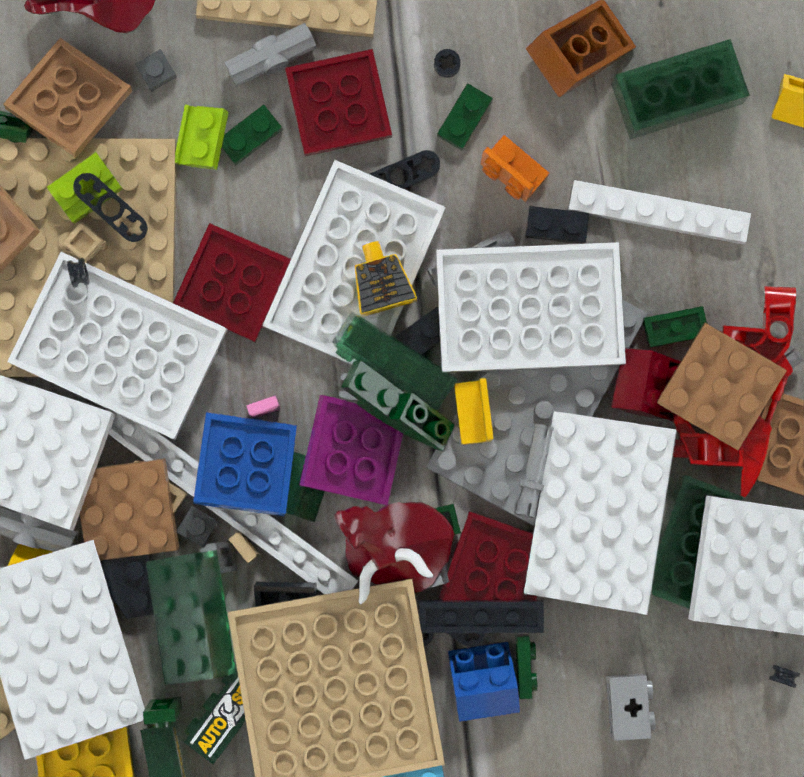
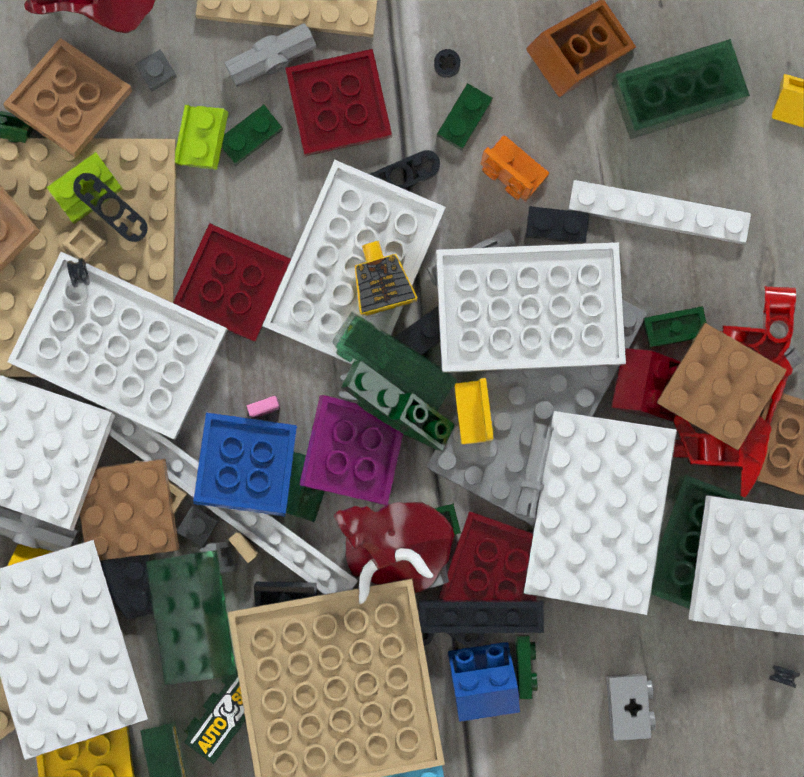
dark green plate [143,697,182,728] -> none

